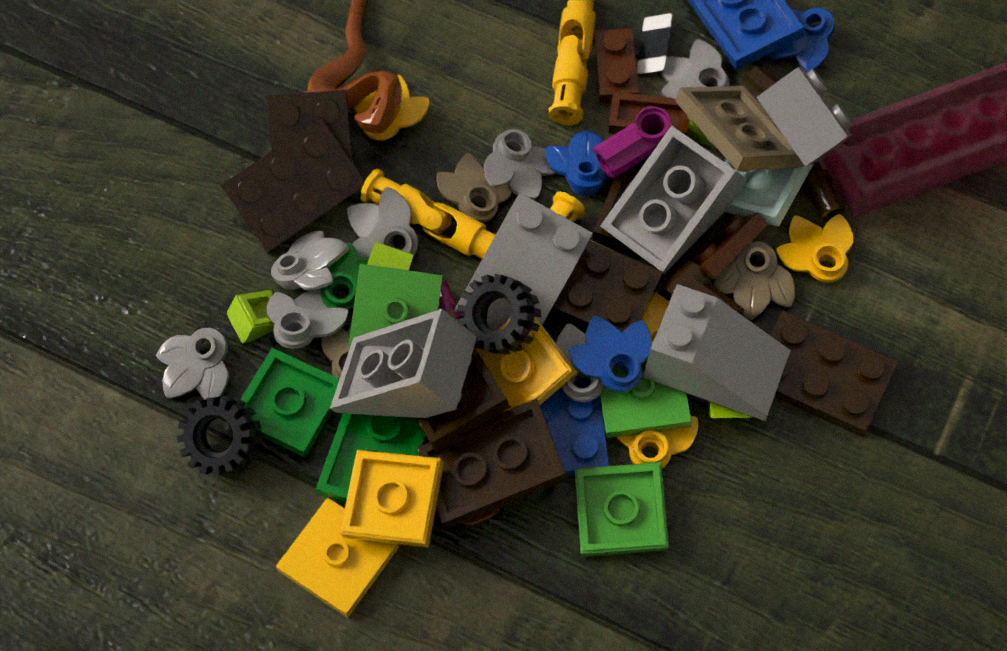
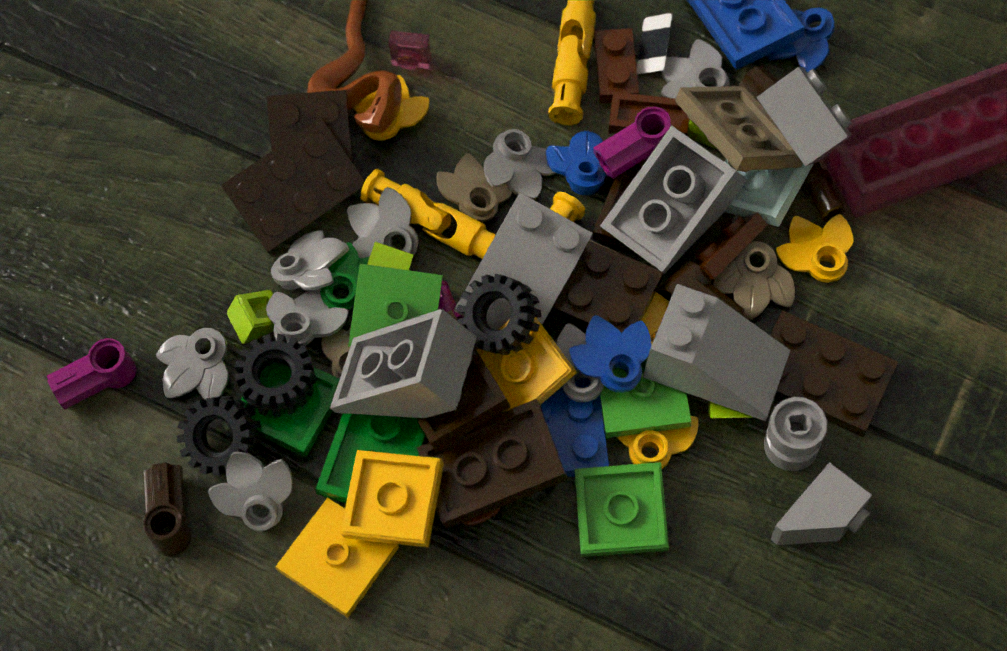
none -> magenta piece [47,338,137,410]
none -> dark brown piece [143,462,191,556]
none -> light grey plate [208,452,293,531]
none -> black tyre [235,334,316,417]
none -> clear pink plate [388,31,432,69]
none -> light grey wheel [764,397,827,471]
none -> light grey slope [771,462,872,545]

